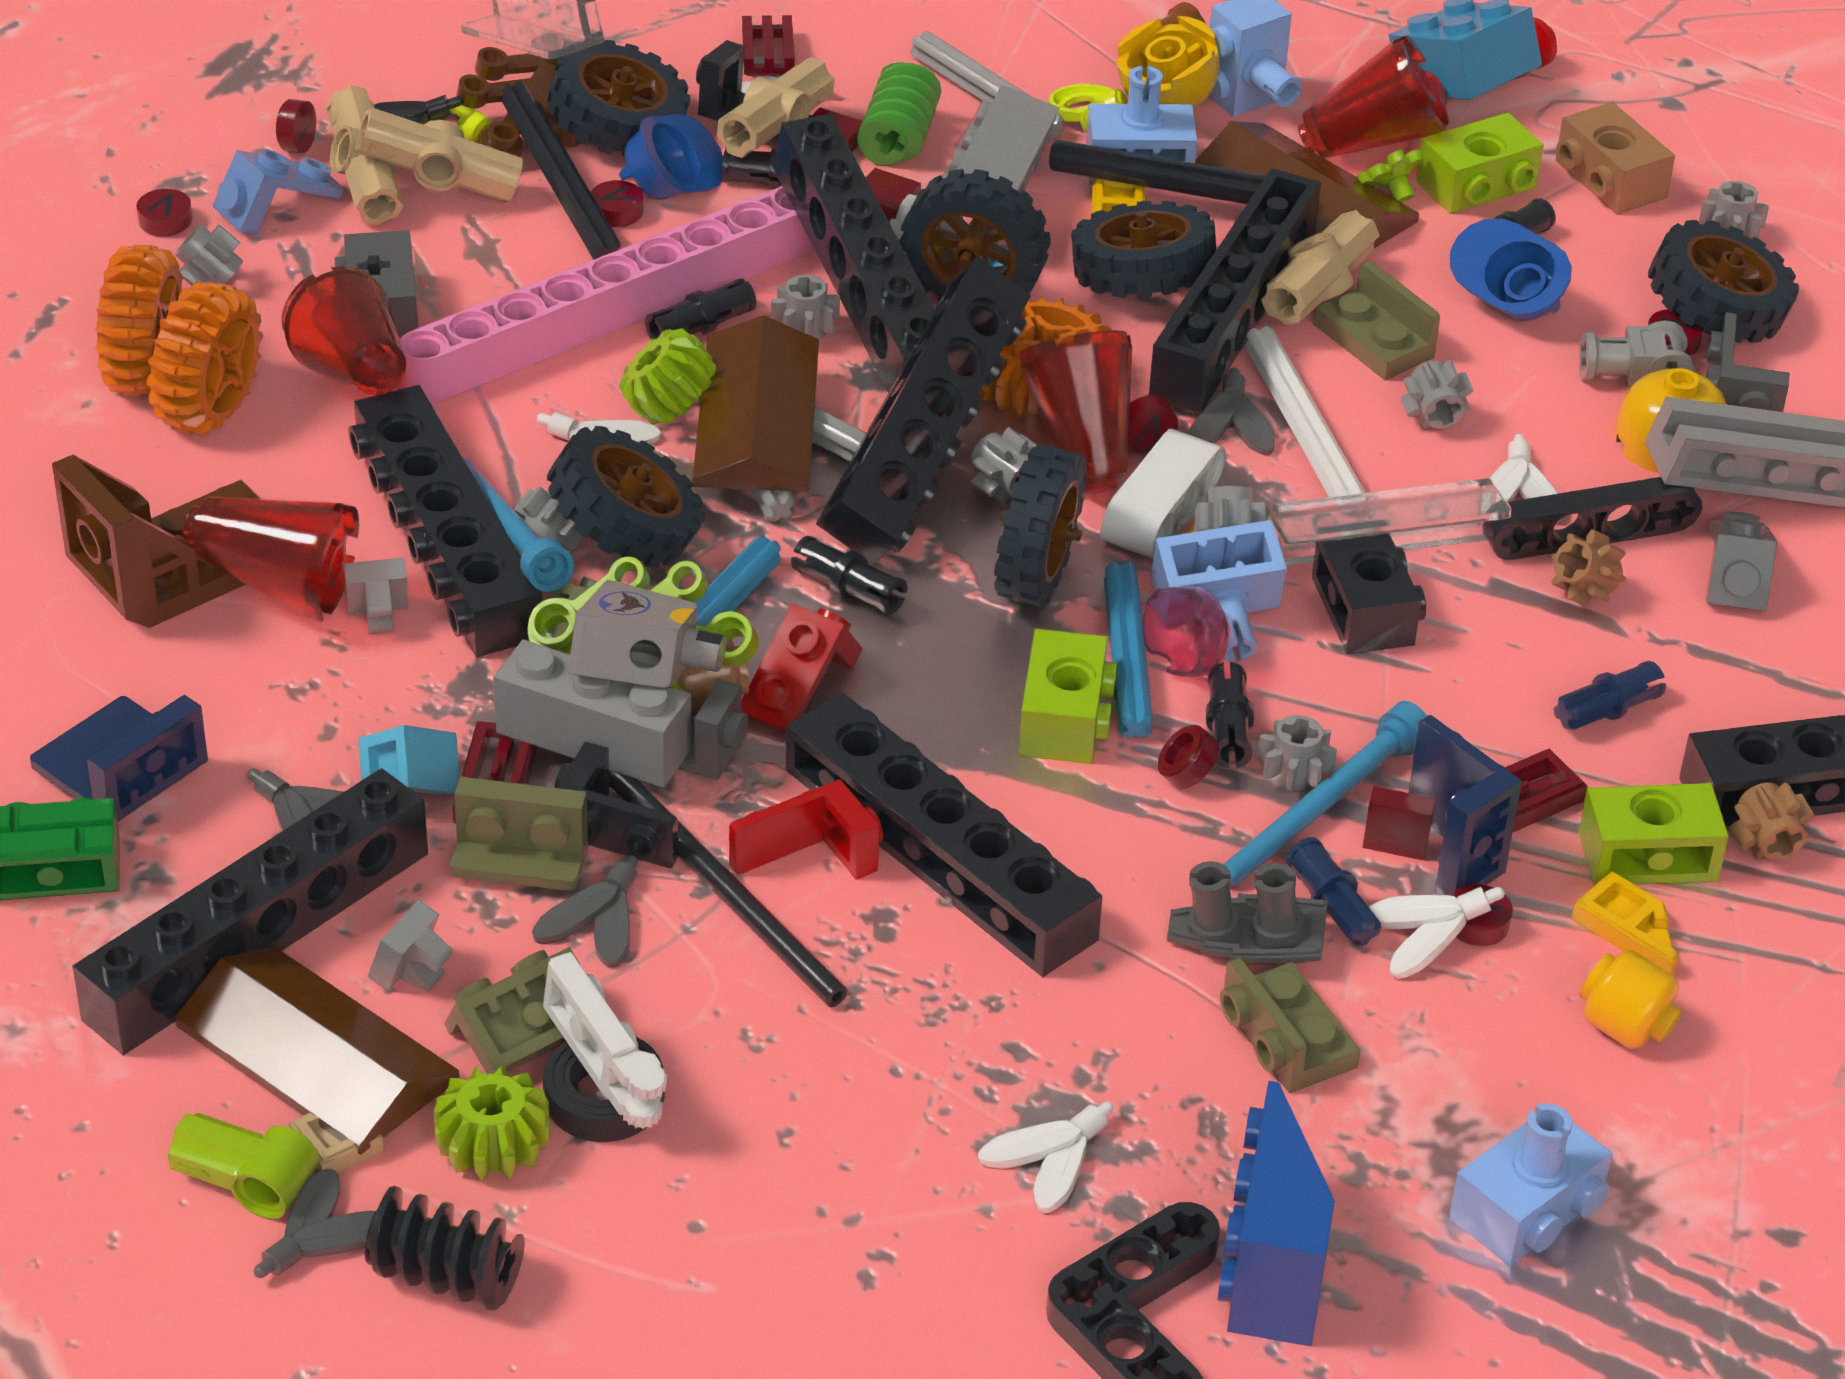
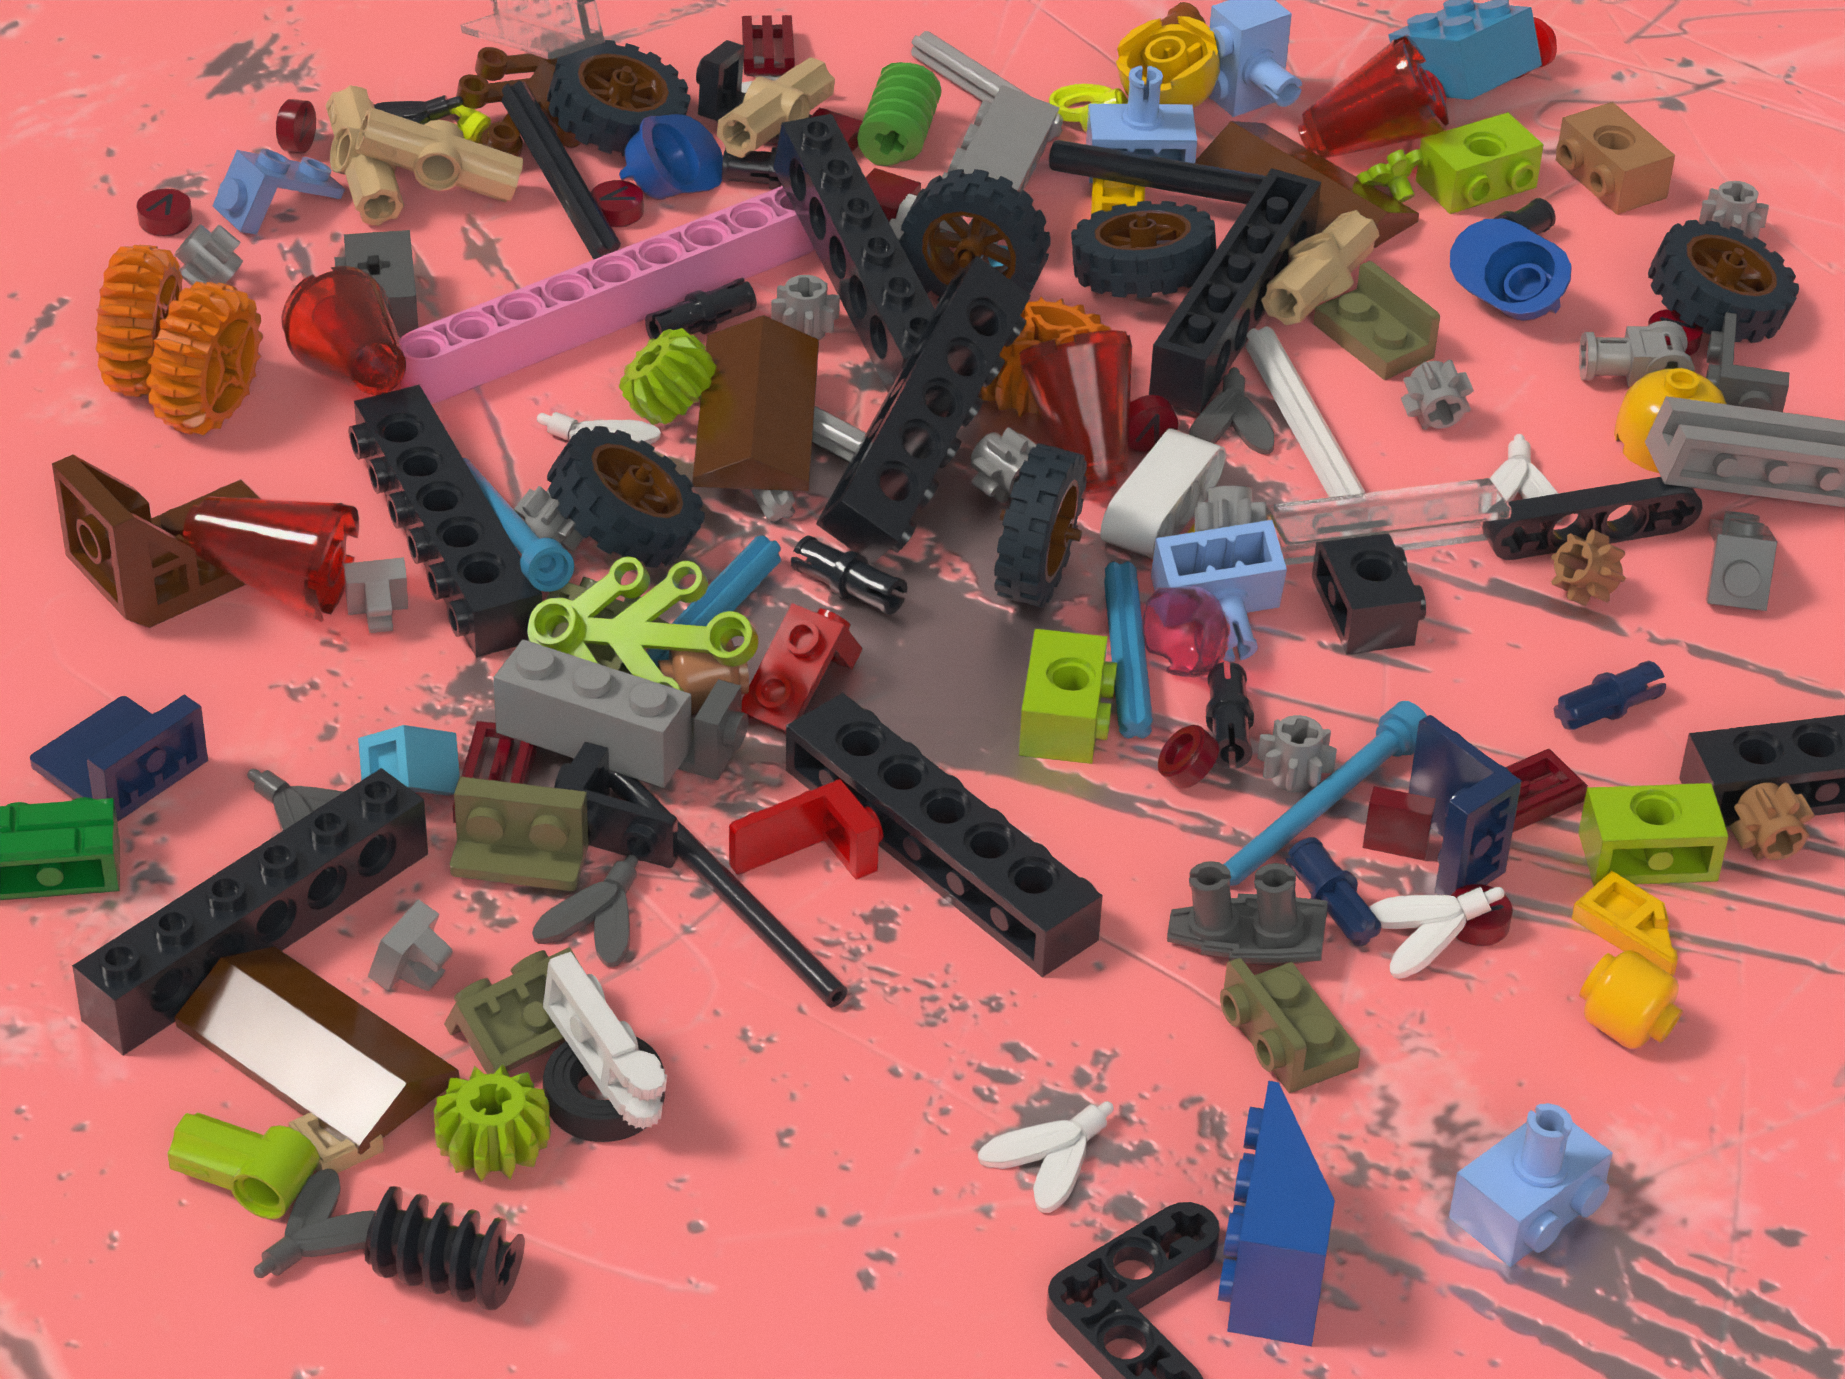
light grey torso [568,580,726,688] -> none

